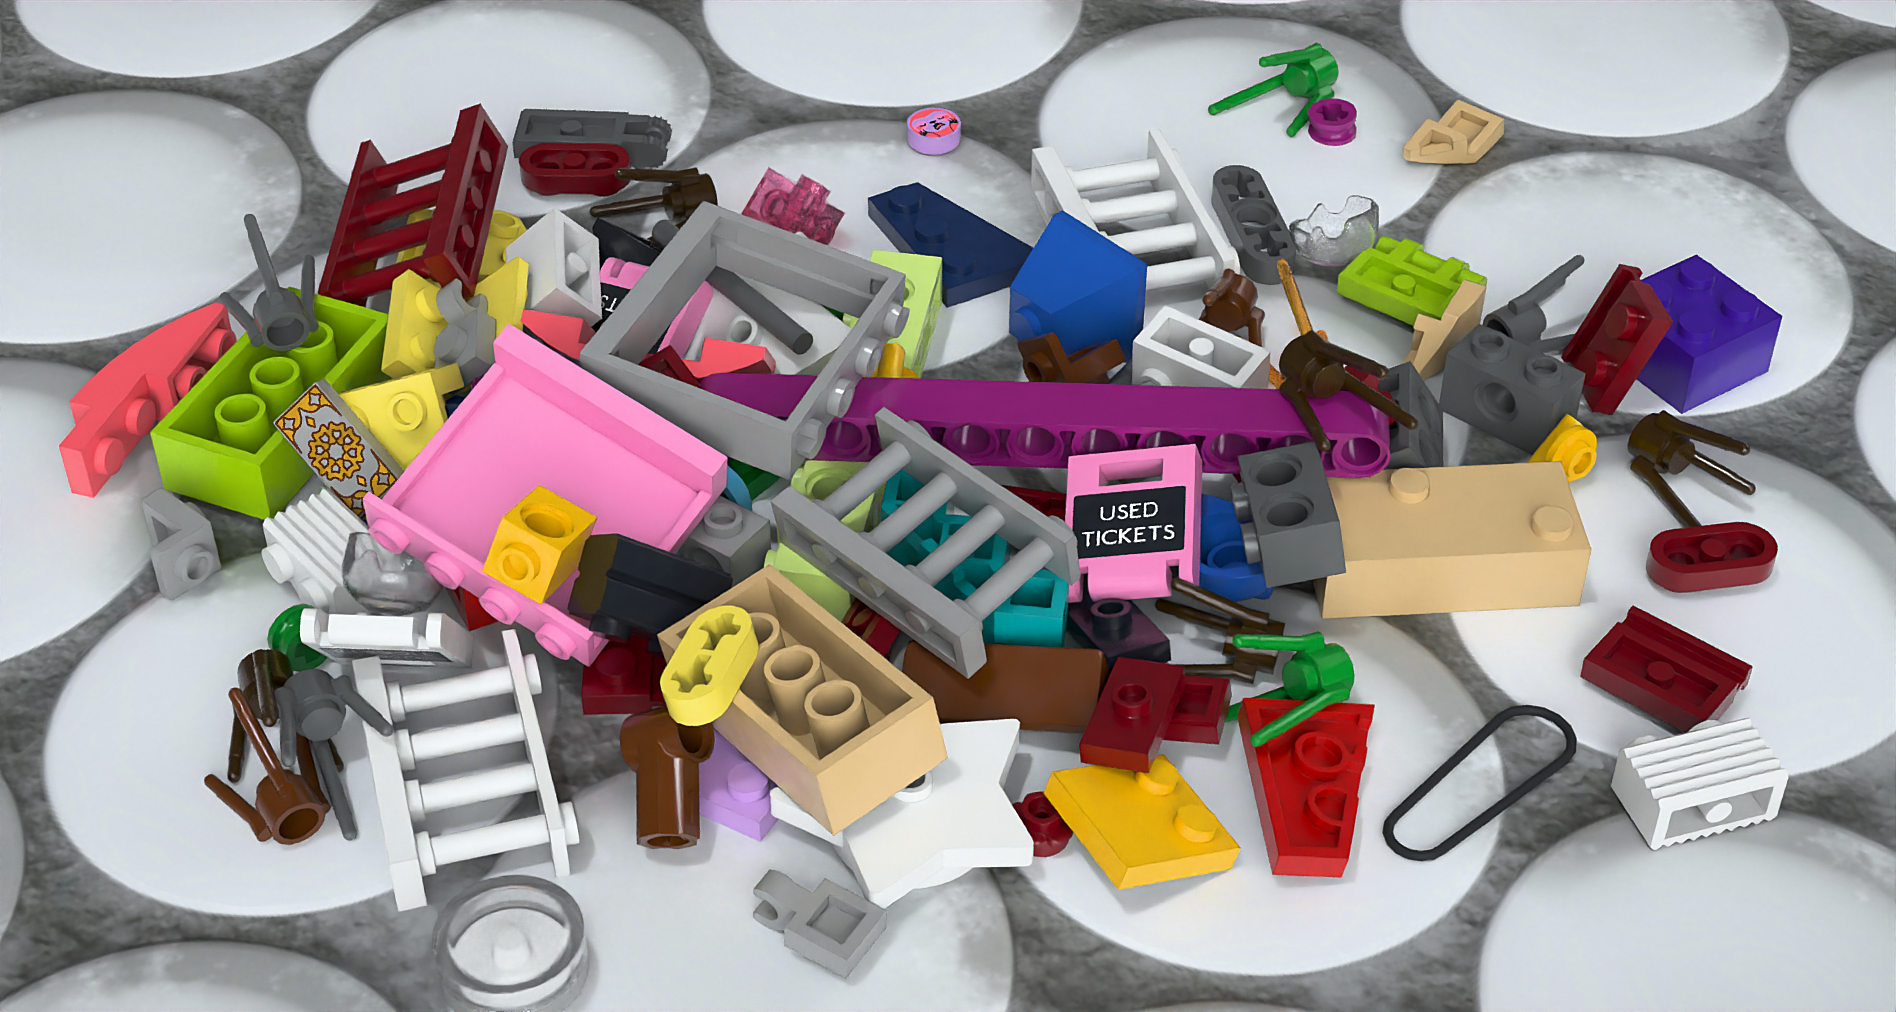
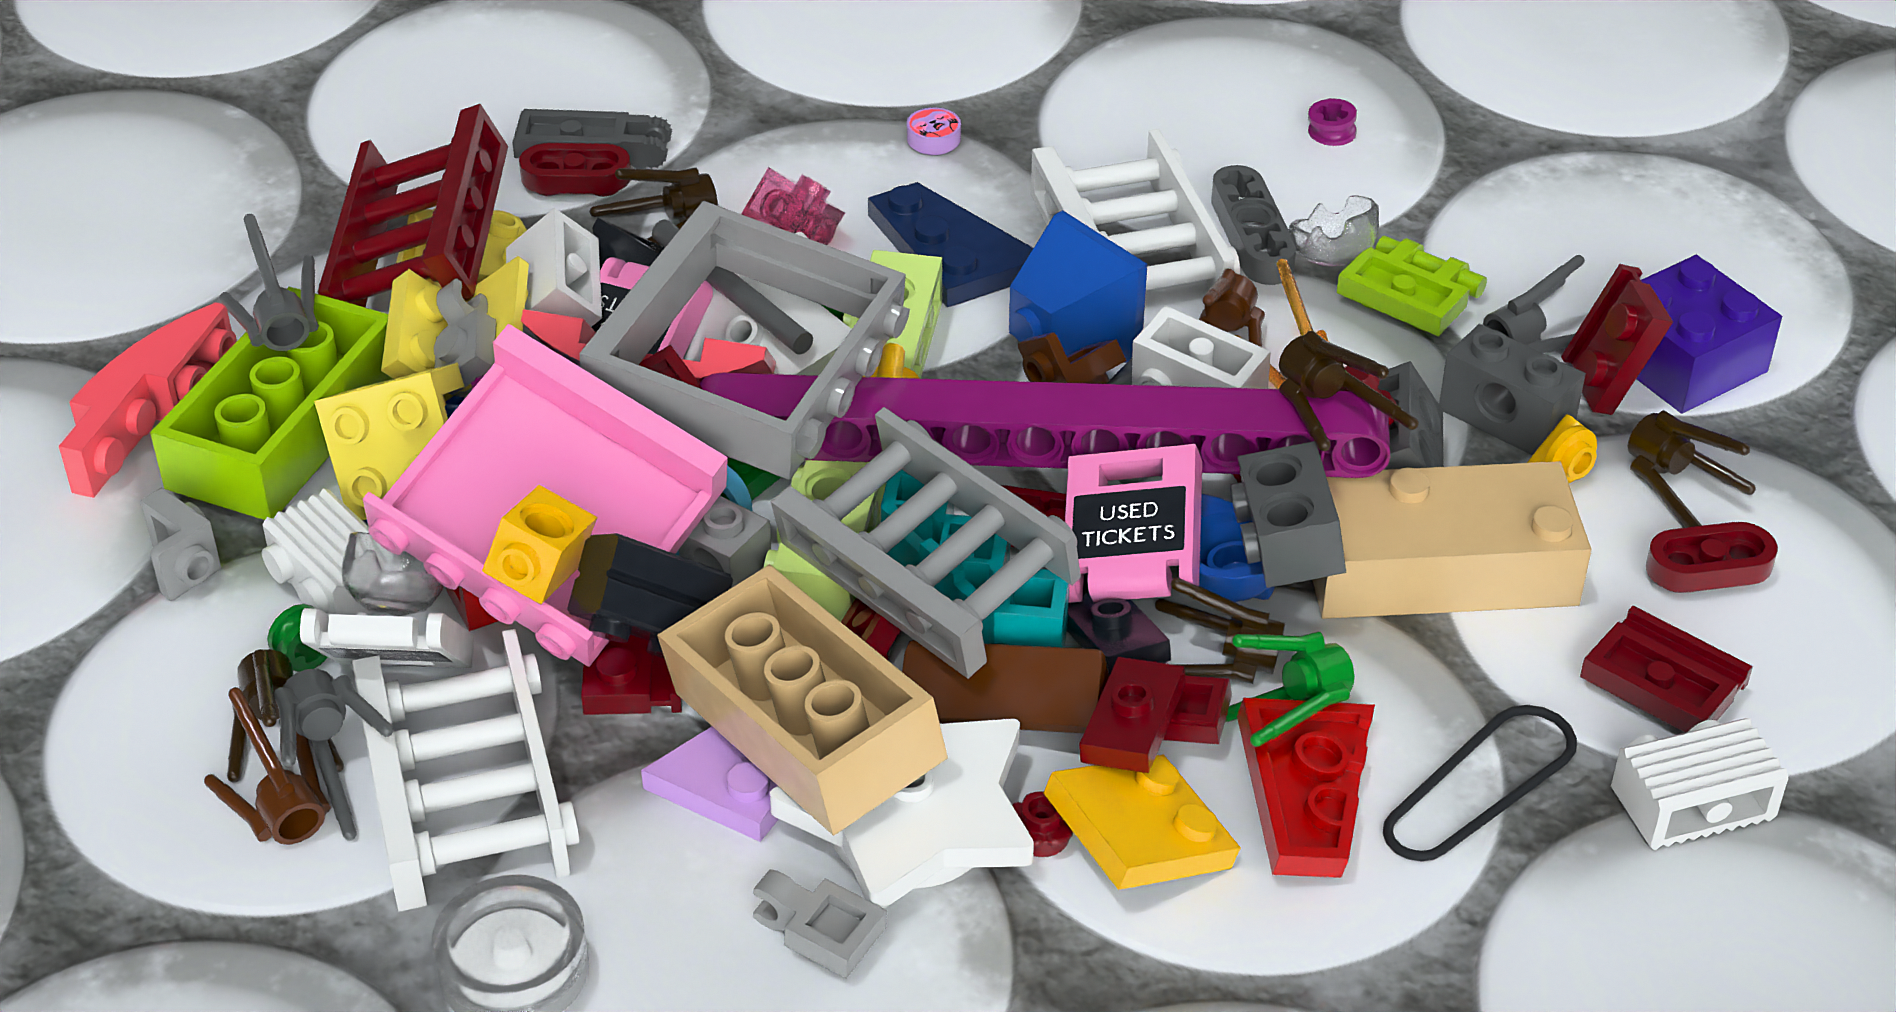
tile [273,379,405,519] -> none
reddish brown piece [619,705,715,849] -> none
light yellow beam [660,606,759,726] -> none
green plant [1208,43,1339,137] -> none
tan slope [1401,280,1486,381] -> none
tan slope [1403,99,1504,164] -> none

